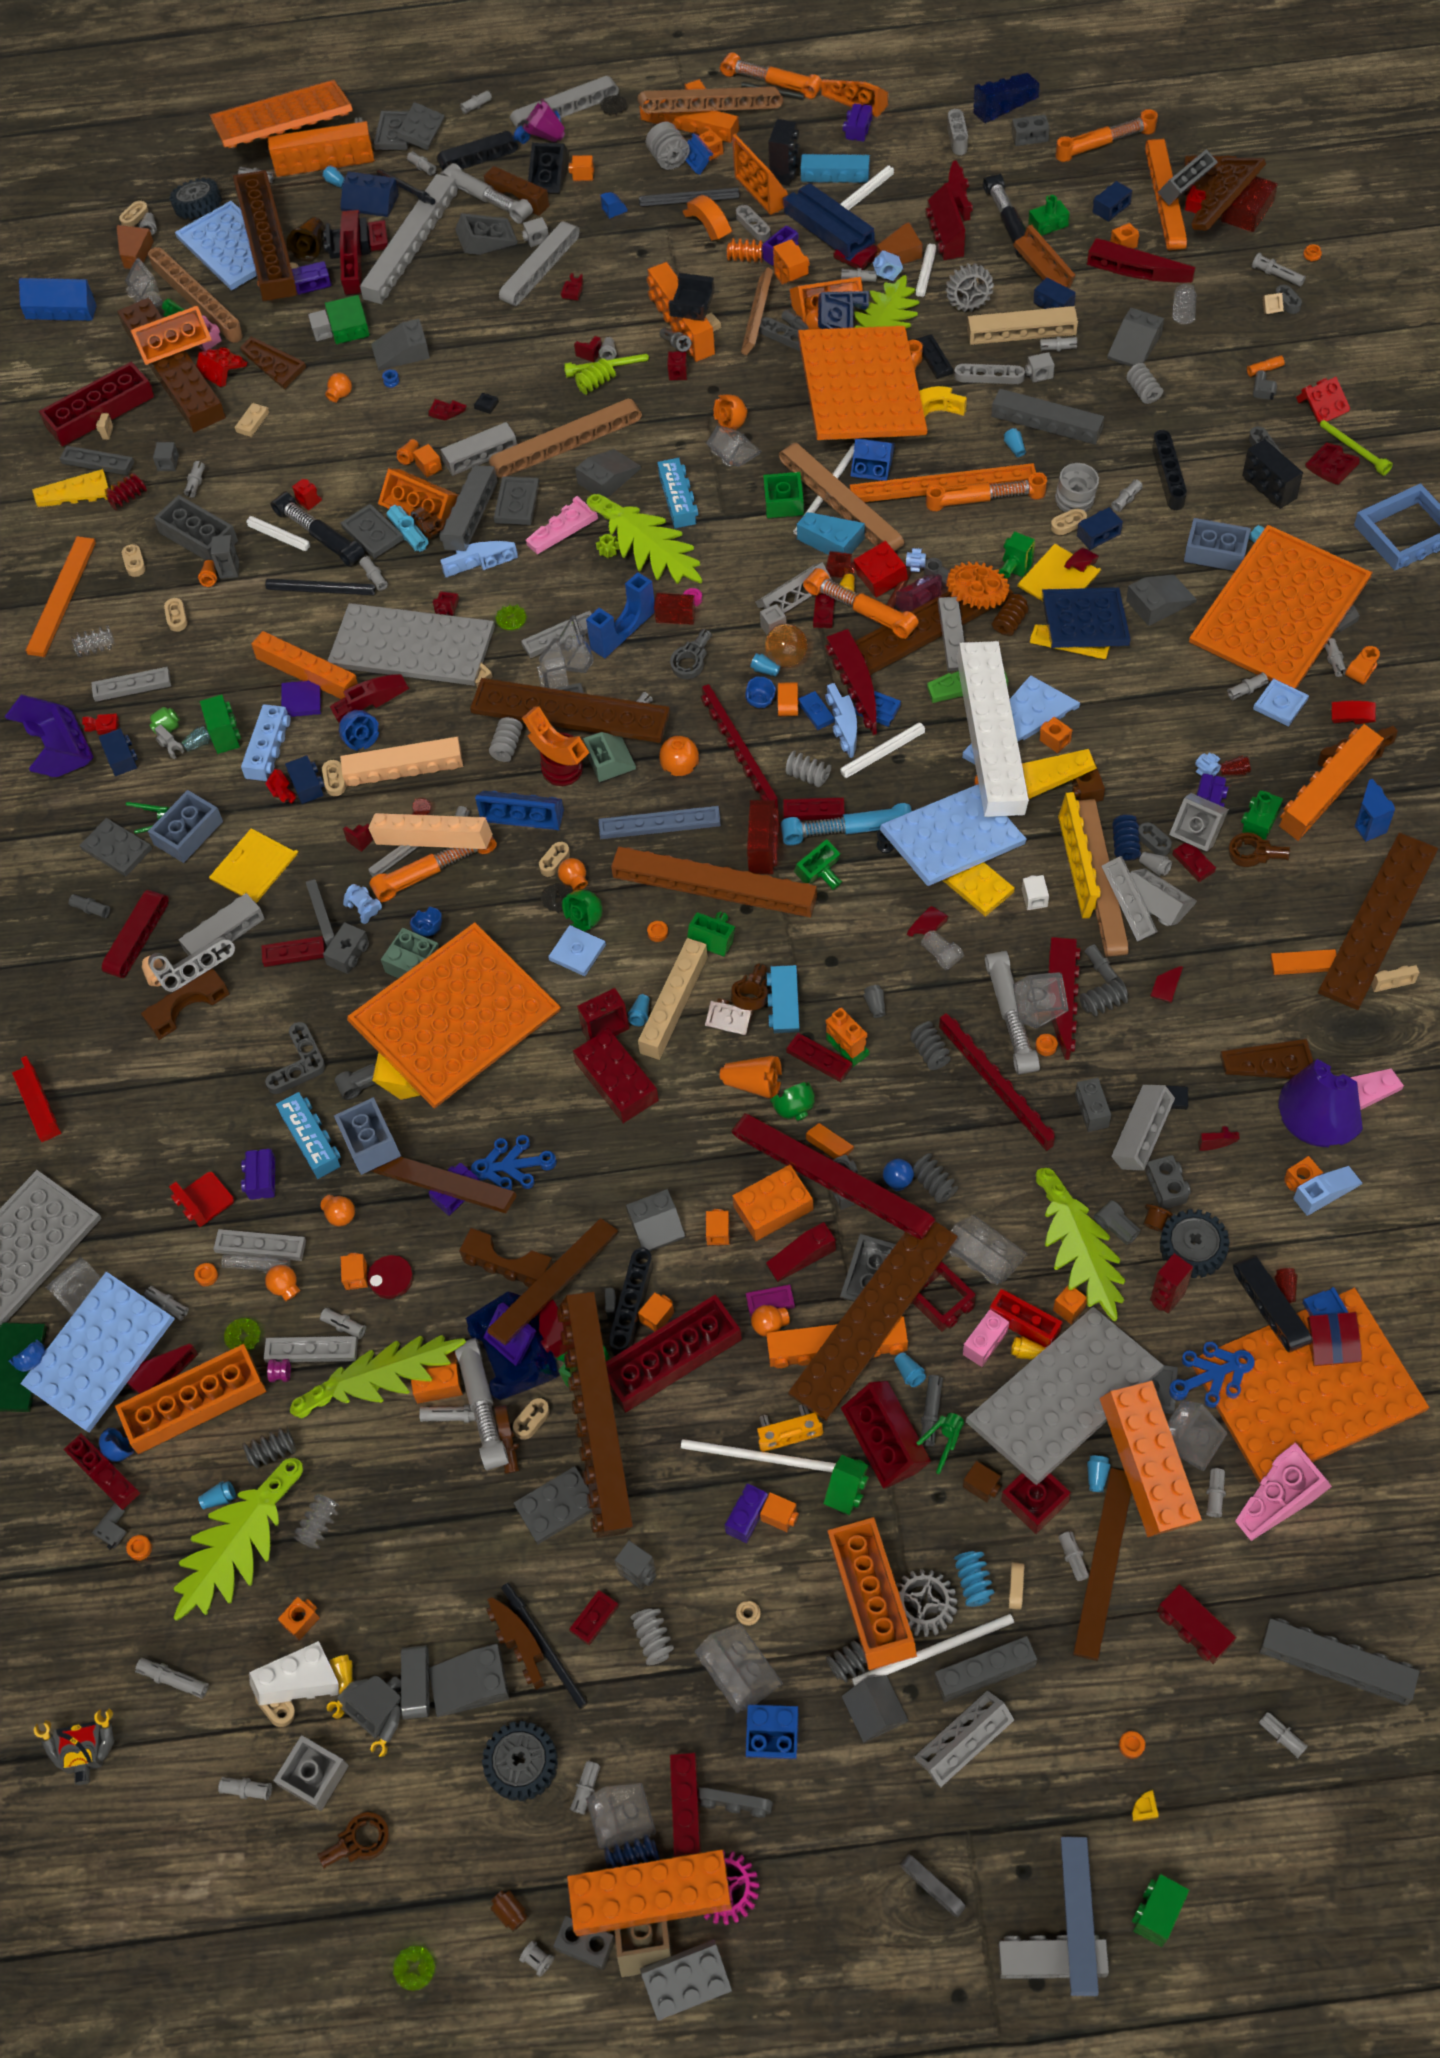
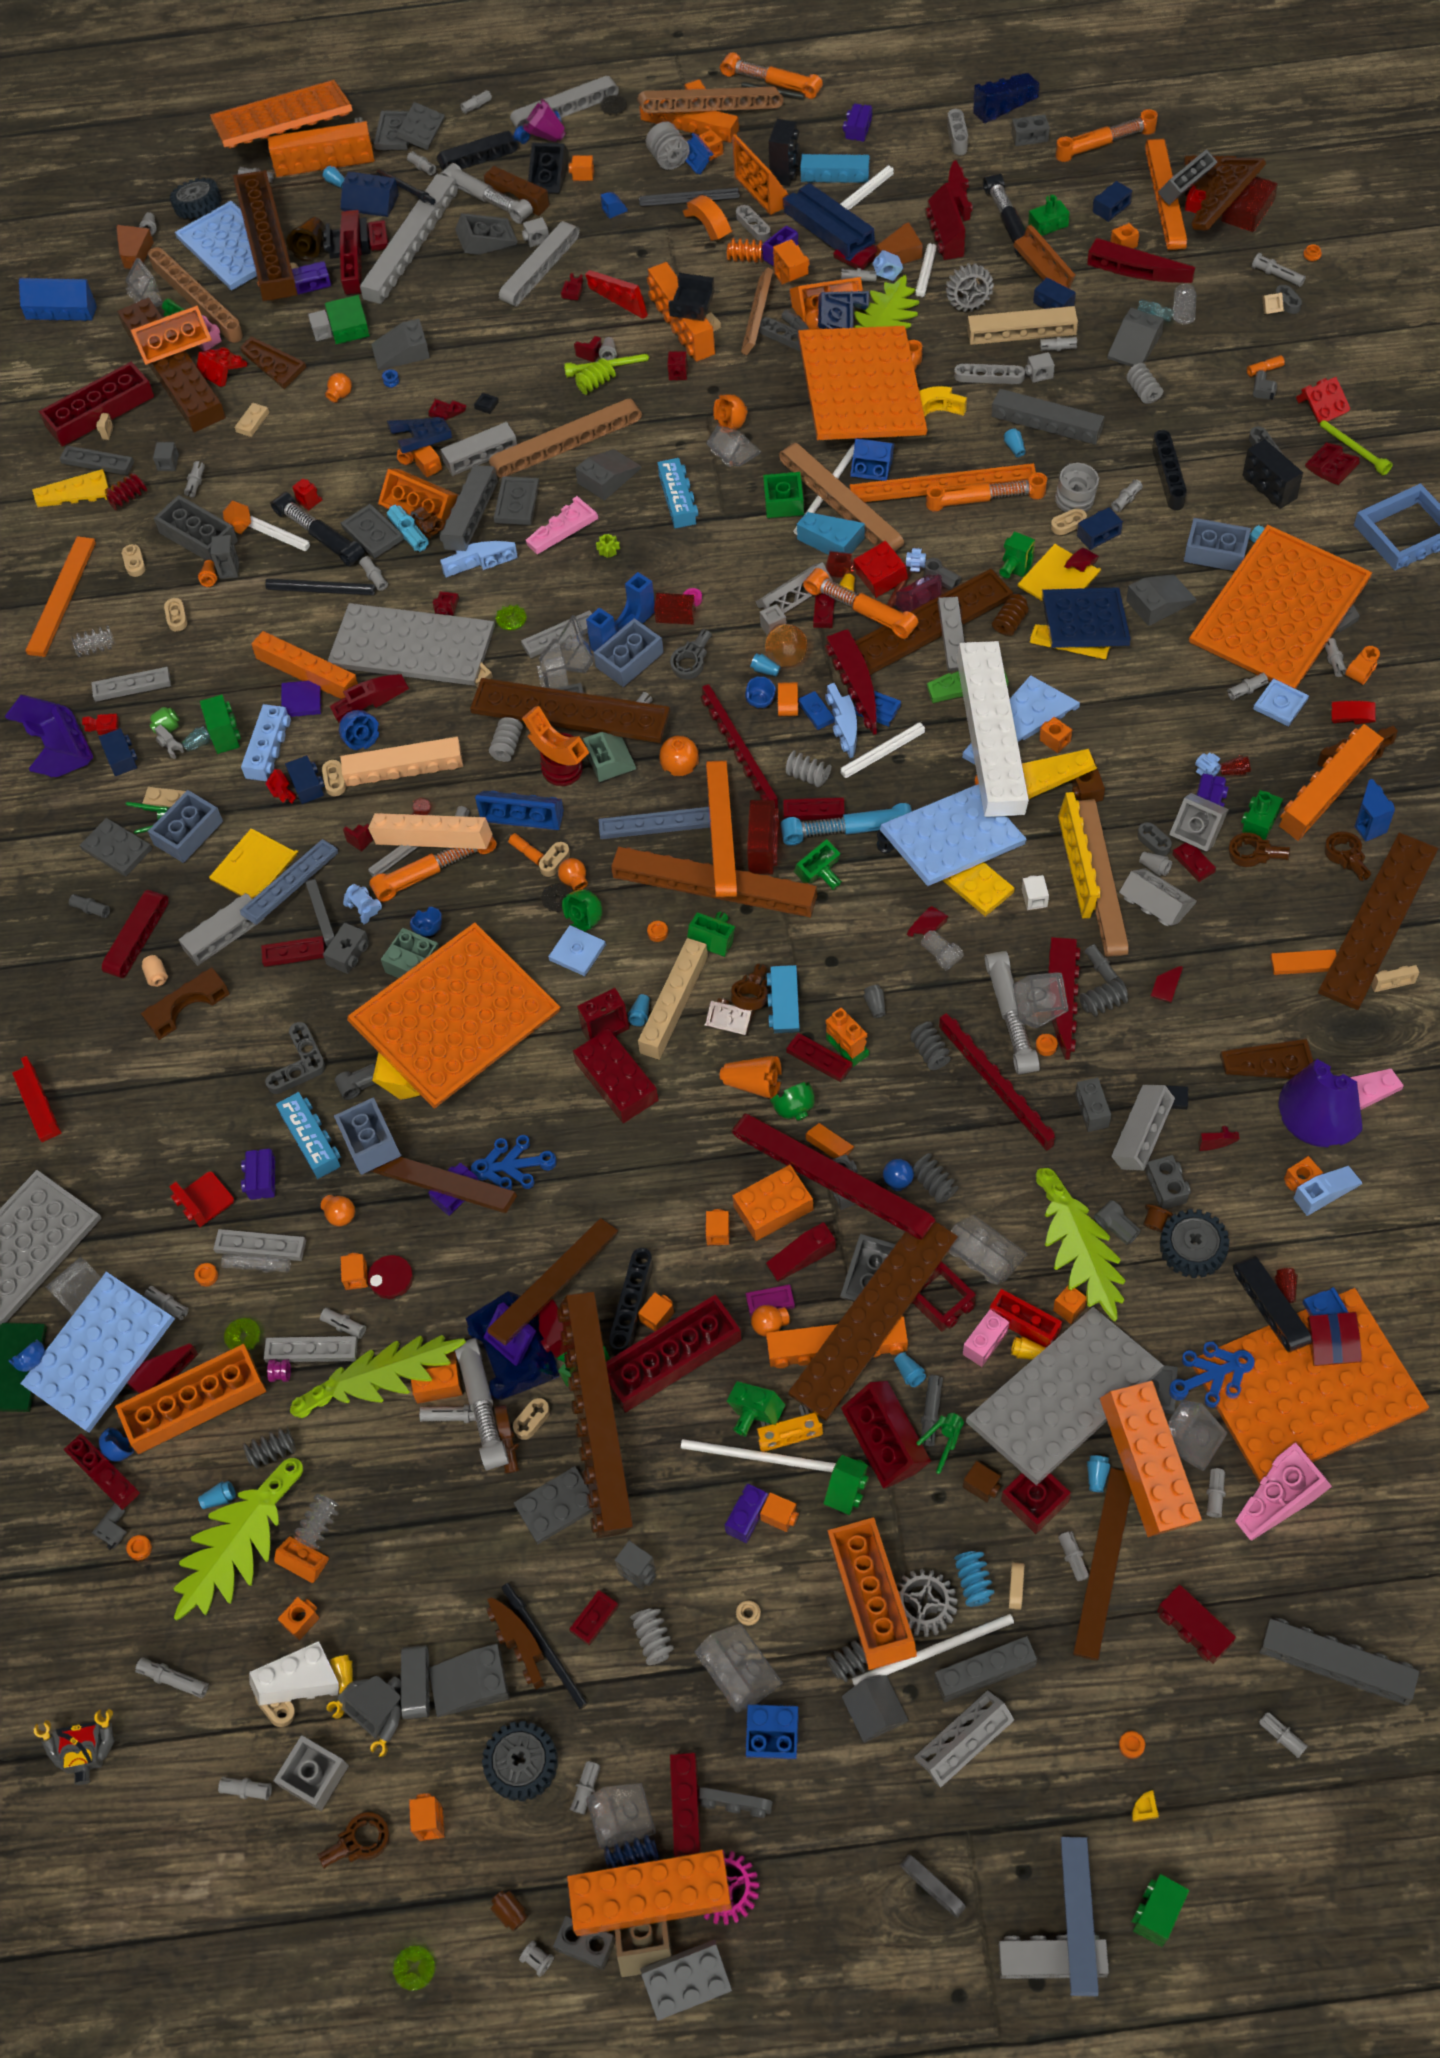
tan plate [119,201,149,227] -> none
light grey beam [148,937,235,992] -> none
orange piece [265,1265,300,1302] -> none
reddish brown arch [459,1228,553,1288] -> none
lime plant [587,494,702,584] -> none
dark grey tile [605,1288,616,1318] -> none
dark grey slope [626,1189,685,1251] -> none
dark grey pin [660,327,691,352] -> none
orange wedge [821,80,888,117] -> none
black tile [915,334,953,379] -> none
orange gear [946,561,1009,609] -> none
light grey plate [1102,856,1158,941] -> none
dark blue piece [1112,814,1141,861] -> none
dark red brick [1150,1253,1193,1314] -> none
none -> tan plate [143,787,186,807]
none -> orange brick [223,500,251,534]
none -> sand blue tile [240,839,338,925]
none -> orange slope [274,1536,329,1583]
none -> dark blue wing [387,417,452,454]
none -> orange brick [409,1793,445,1841]
none -> orange piece [508,833,544,865]
none -> red wing [585,270,648,319]
none -> sand blue brick [594,618,664,687]
none -> orange beam [706,760,737,898]
none -> green brick [727,1381,785,1436]
none -> clear light blue plate [1137,299,1174,322]
none -> reddish brown pin [1325,832,1371,881]

